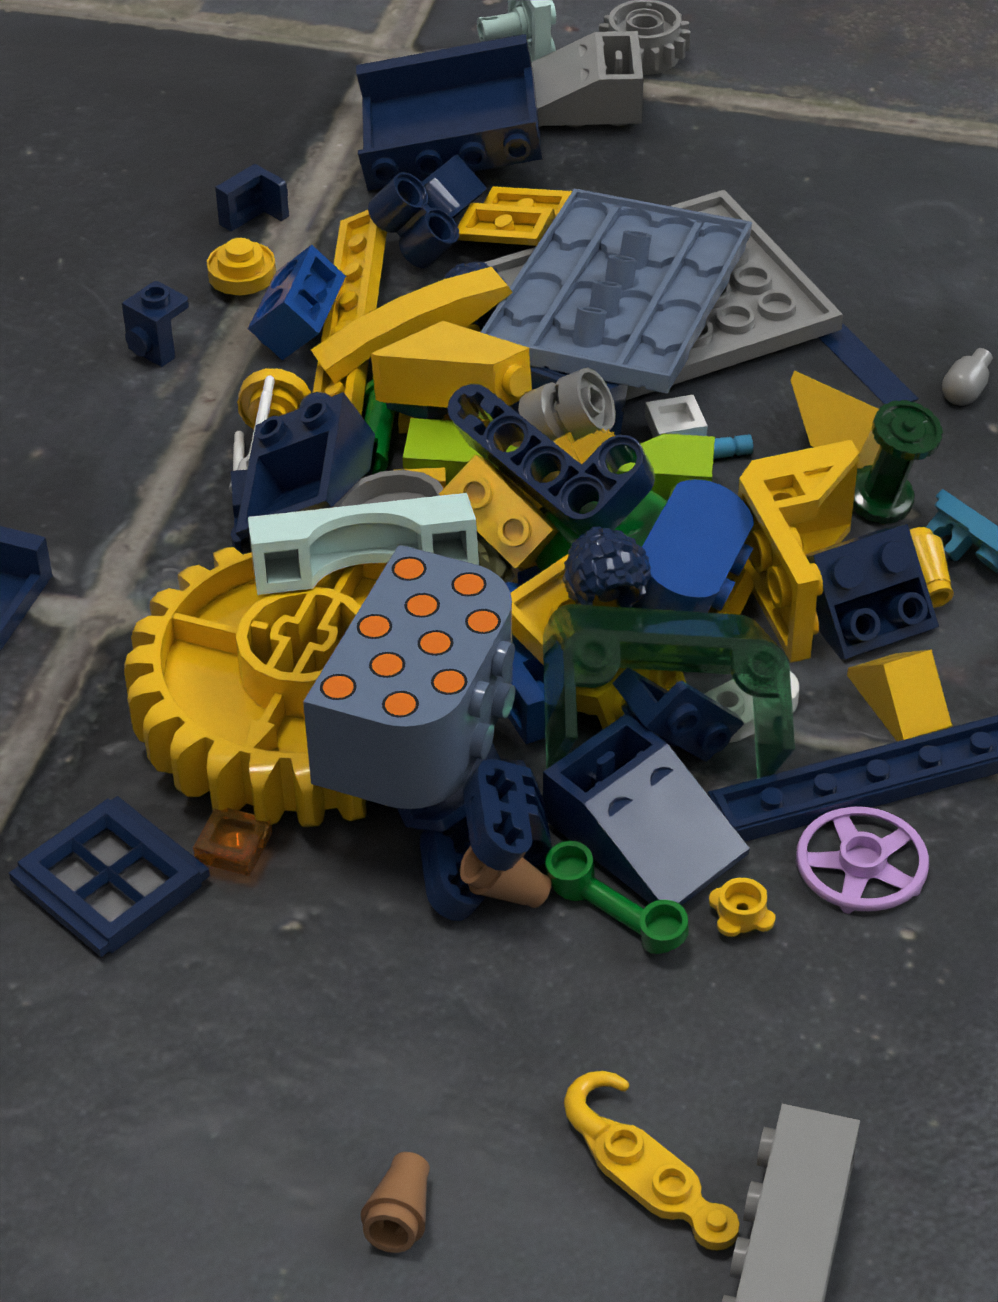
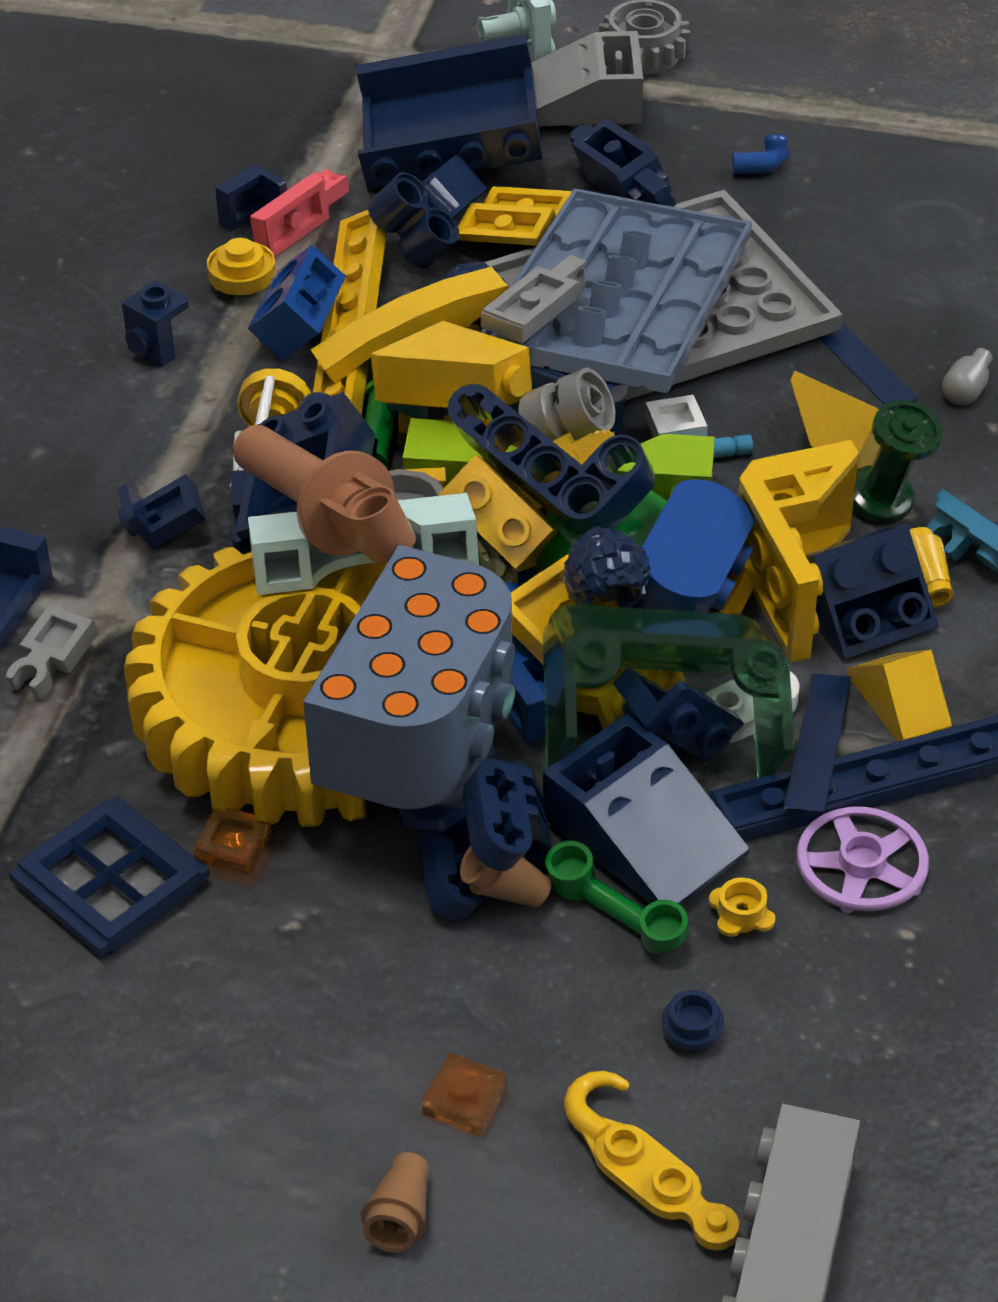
none -> light grey plate [6,604,99,700]
none -> dark blue bracket [118,474,206,550]
none -> nougat piece [233,425,416,563]
none -> coral hinge [250,169,349,258]
none -> clear orange plate [422,1052,507,1137]
none -> light grey hinge [481,255,587,343]
none -> dark blue hinge [569,118,676,207]
none -> dark blue plate [662,990,724,1051]
none -> blue arm [732,134,790,175]
none -> dark blue sticker [784,674,851,812]

